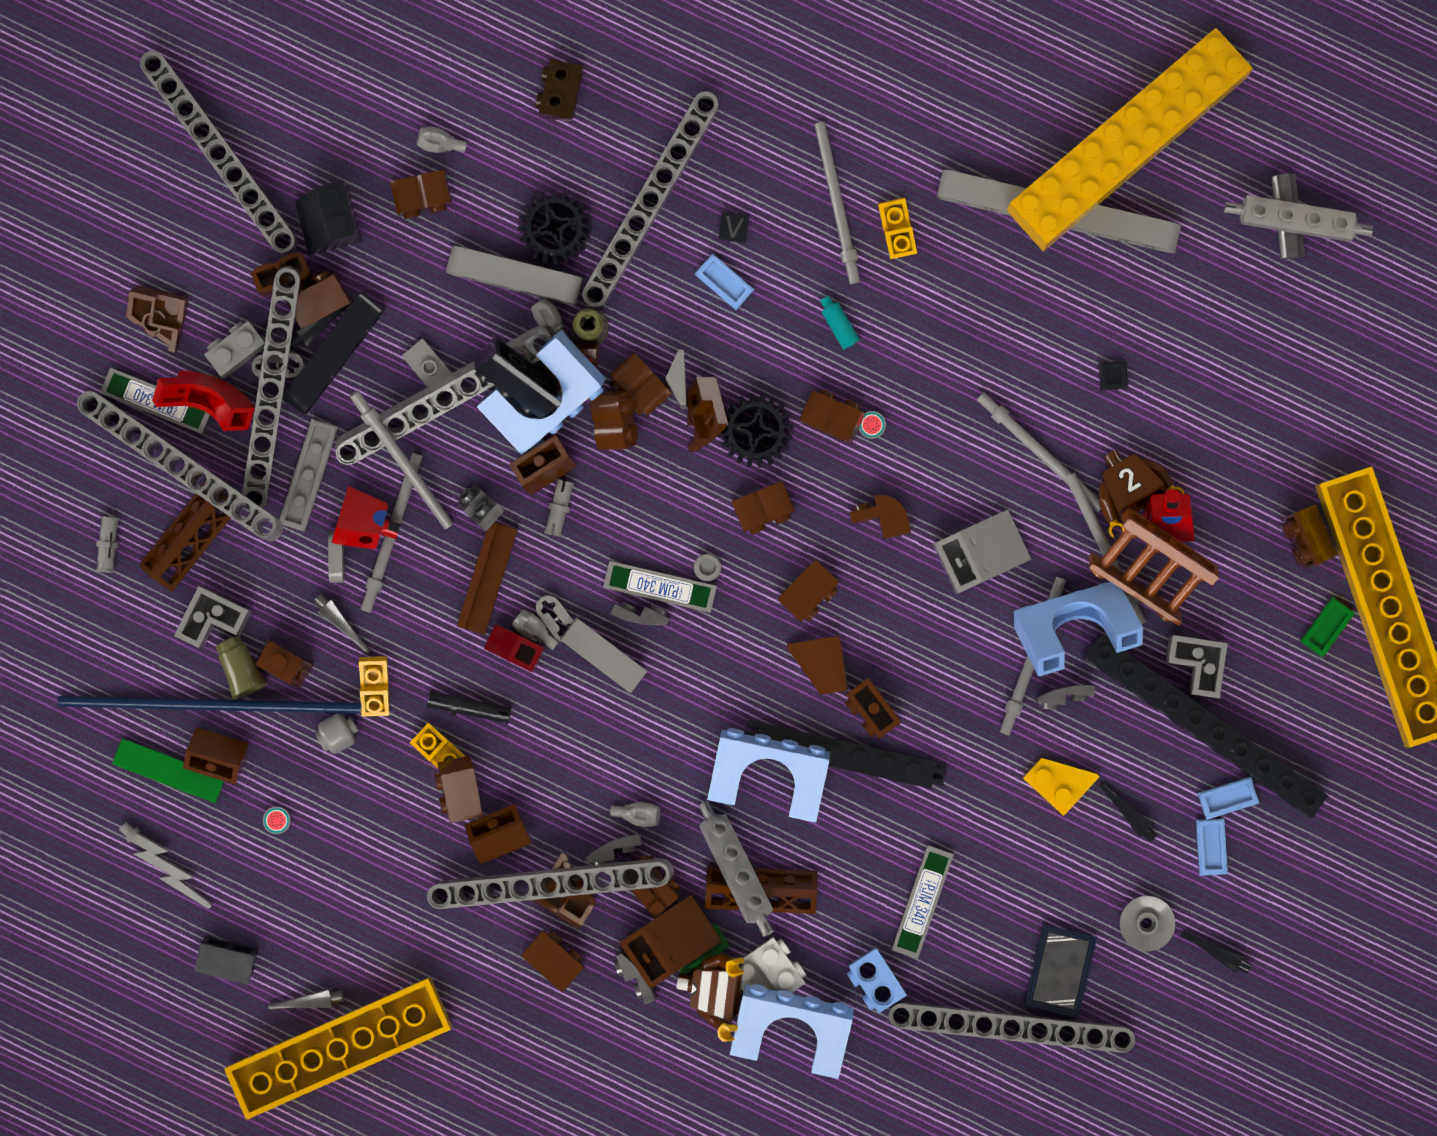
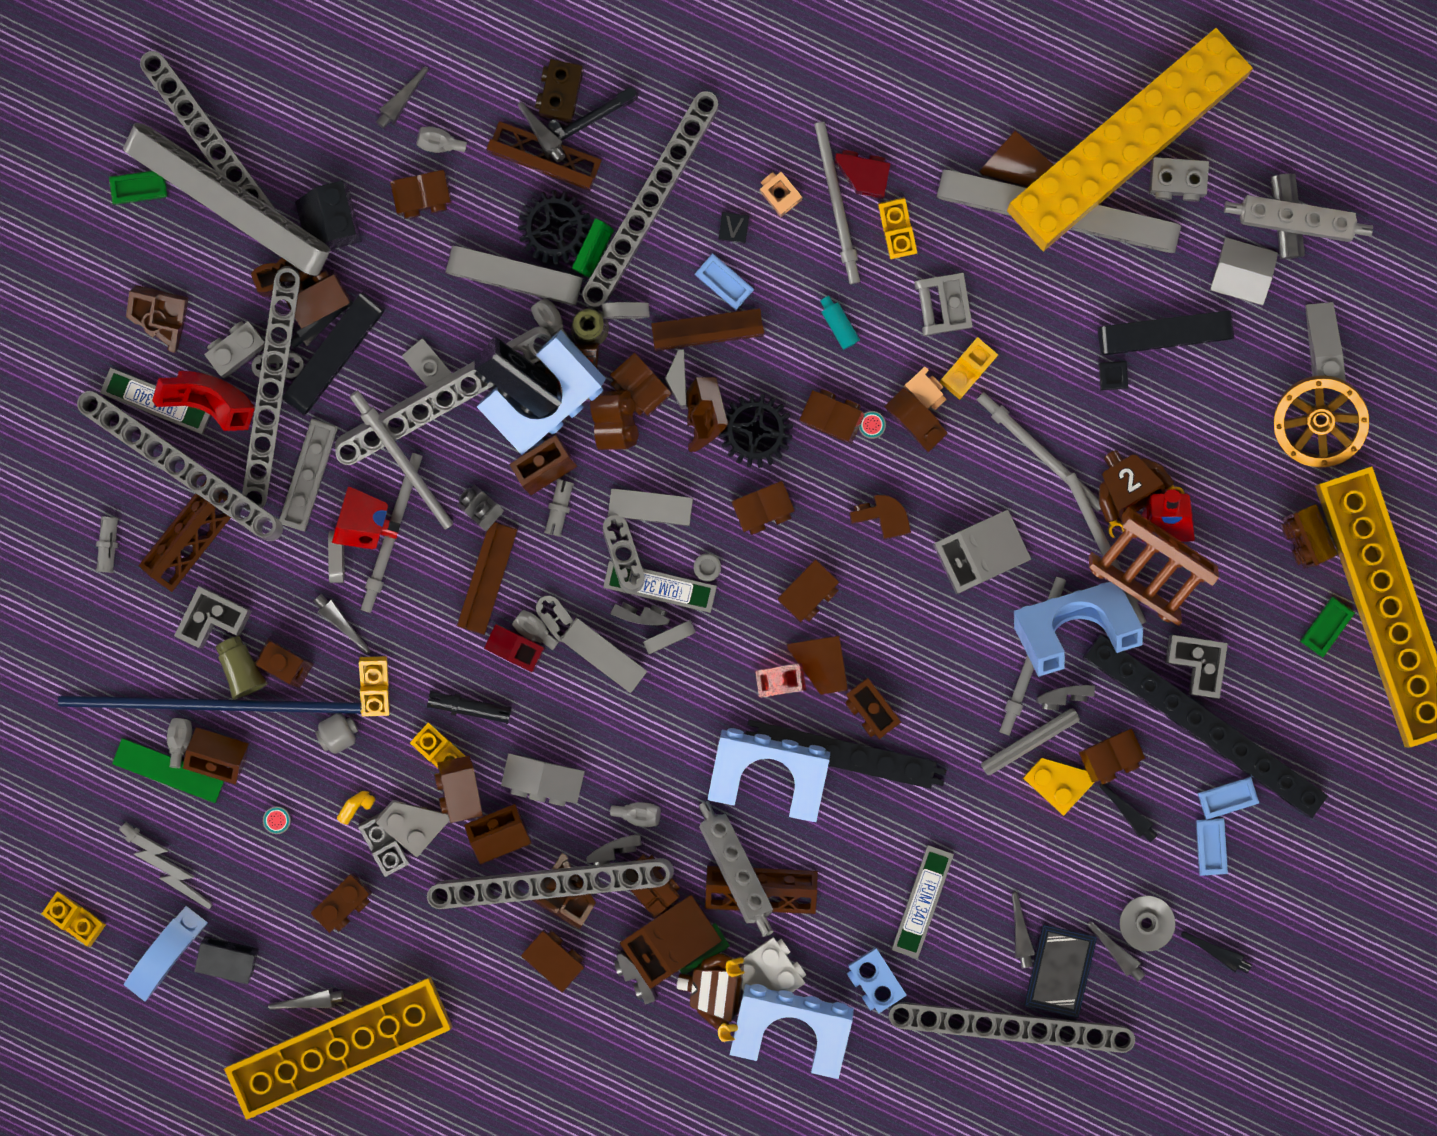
none -> yellow slope [41,891,106,947]
none -> green tile [109,171,168,205]
none -> light grey beam [123,123,330,276]
none -> light blue arch [124,906,208,1001]
none -> light grey piece [167,718,192,769]
none -> reddish brown brick [311,873,372,933]
none -> yellow arm [337,791,375,825]
none -> flat silver slope [358,812,409,877]
none -> light grey wing [374,800,449,857]
none -> flat silver piece [376,66,428,129]
none -> reddish brown fence [486,121,602,191]
none -> light grey brick [501,753,585,807]
none -> flat silver piece [518,102,565,162]
none -> black hinge [548,87,638,141]
none -> green tile [572,218,614,278]
none -> light grey beam [602,302,650,319]
none -> light grey beam [603,515,645,593]
none -> light grey slope [608,489,693,526]
none -> light grey beam [643,620,696,654]
none -> reddish brown fence [651,308,764,352]
none -> clear red slope [755,663,806,698]
none -> light nougat brick [760,172,802,218]
none -> dark red slope [835,150,891,199]
none -> reddish brown brick [884,387,948,453]
none -> light nougat brick [904,367,947,411]
none -> light grey plate [914,273,973,336]
none -> yellow slope [939,337,998,400]
none -> reddish brown slope [979,130,1054,188]
none -> light grey axle [981,708,1080,775]
none -> flat silver piece [1012,892,1035,968]
none -> reddish brown brick [1078,728,1146,785]
none -> flat silver piece [1088,921,1146,982]
none -> black beam [1097,311,1235,355]
none -> light grey brick [1149,157,1209,201]
none -> light grey slope [1210,237,1278,306]
none -> pearl gold wheel [1274,376,1369,467]
none -> light grey slope [1305,302,1346,381]

